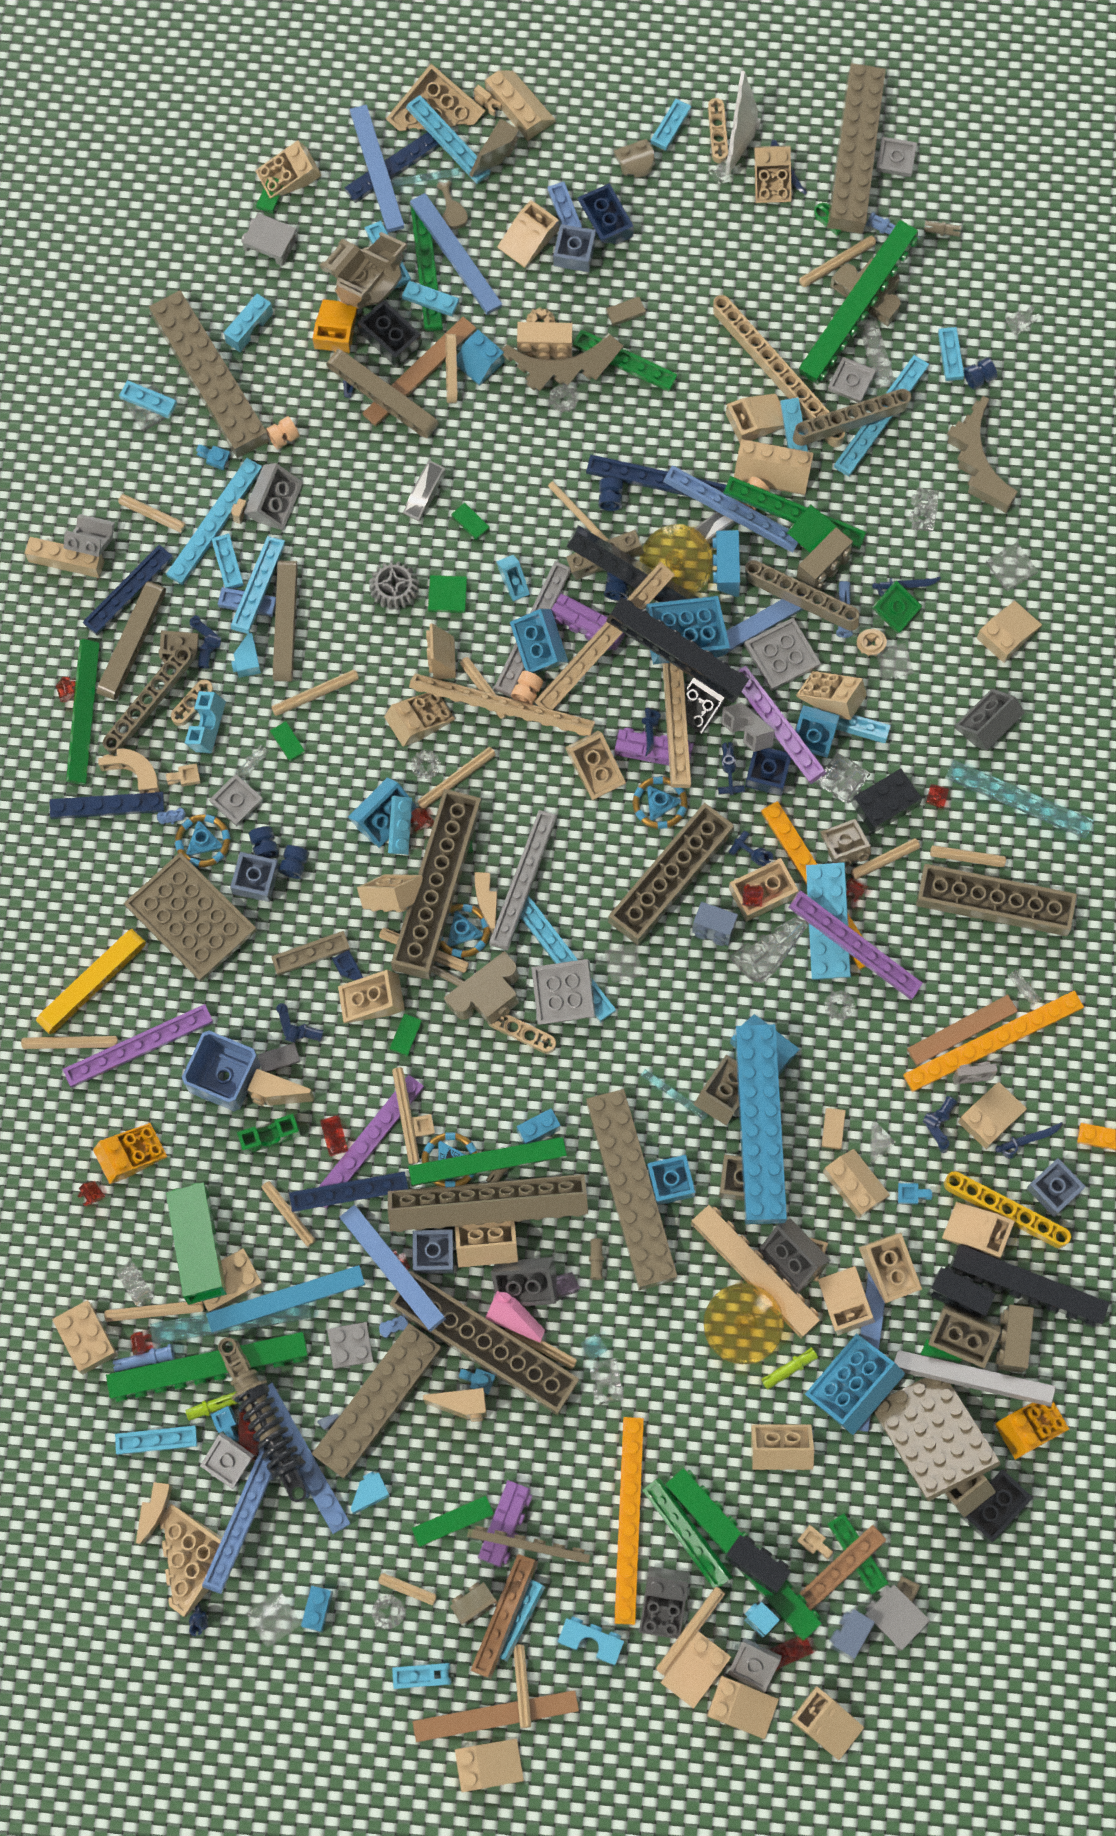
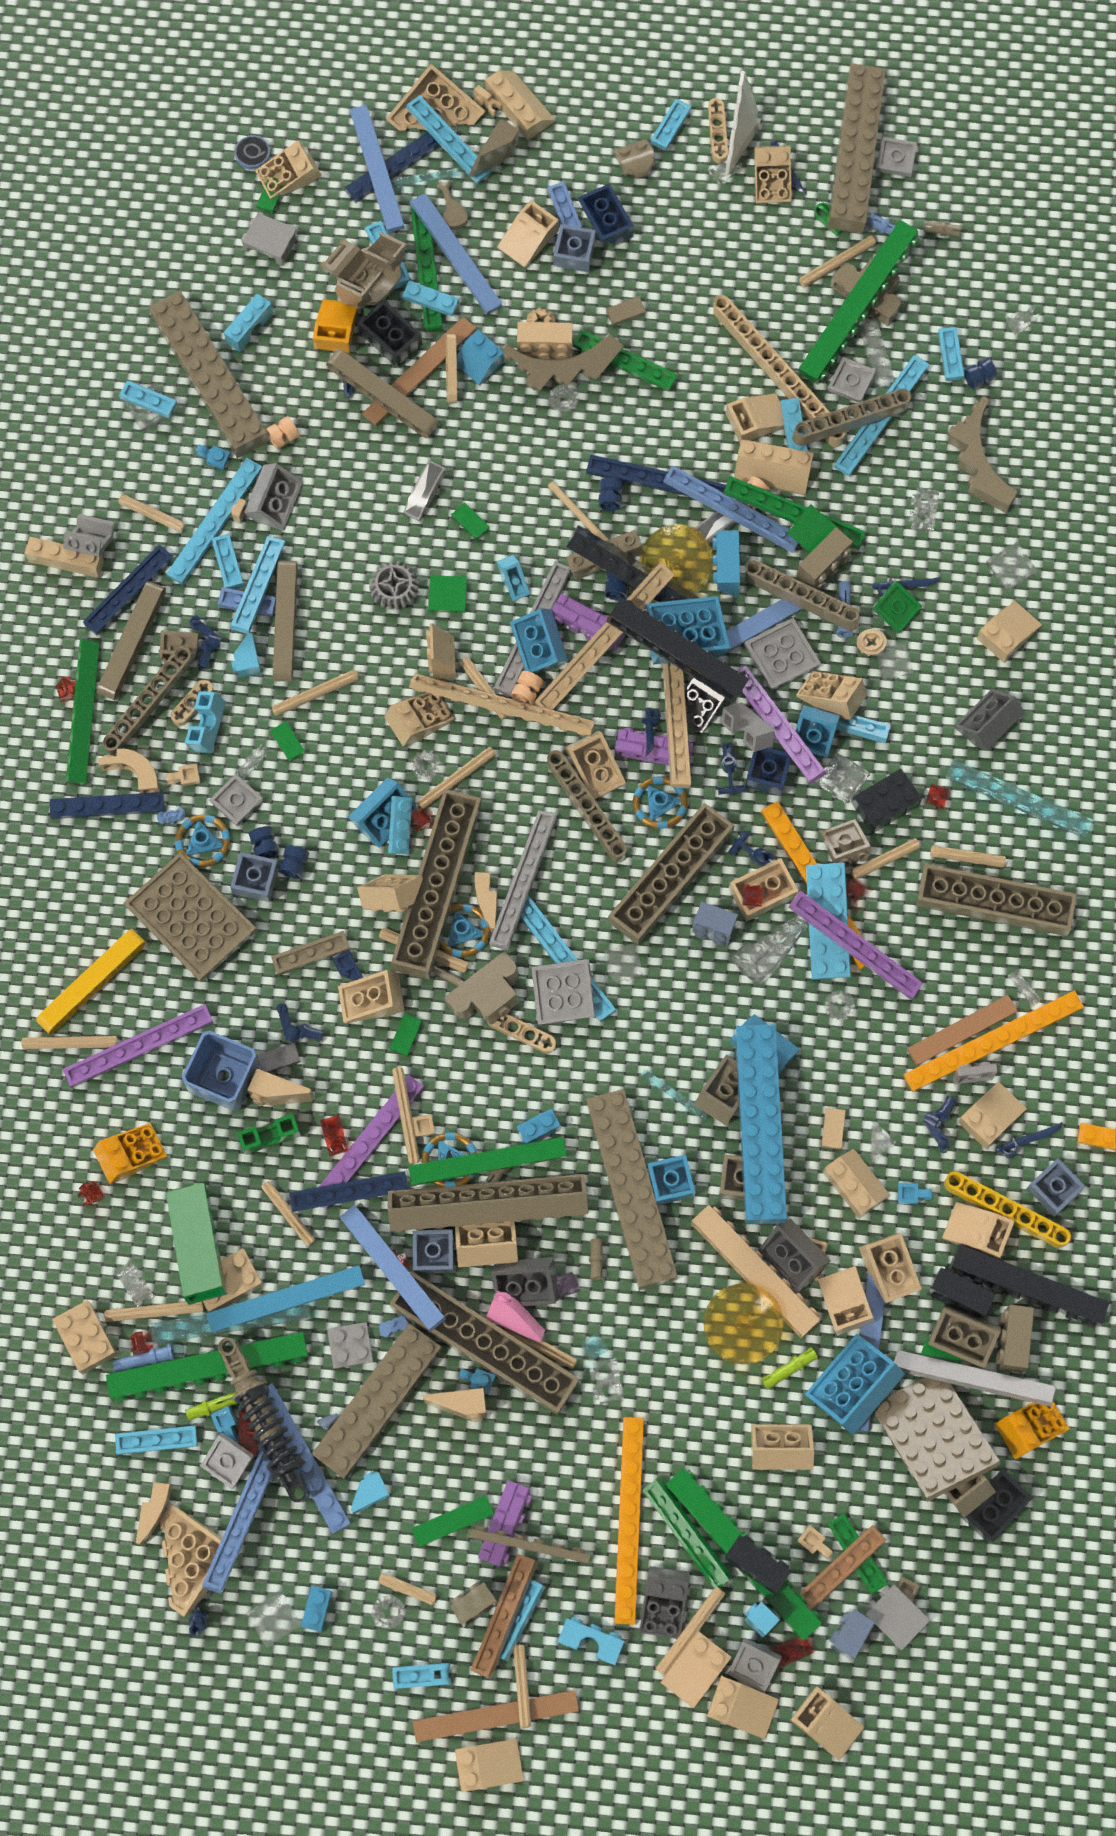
none -> black tile [235,136,270,170]
none -> dark tan beam [547,750,627,862]

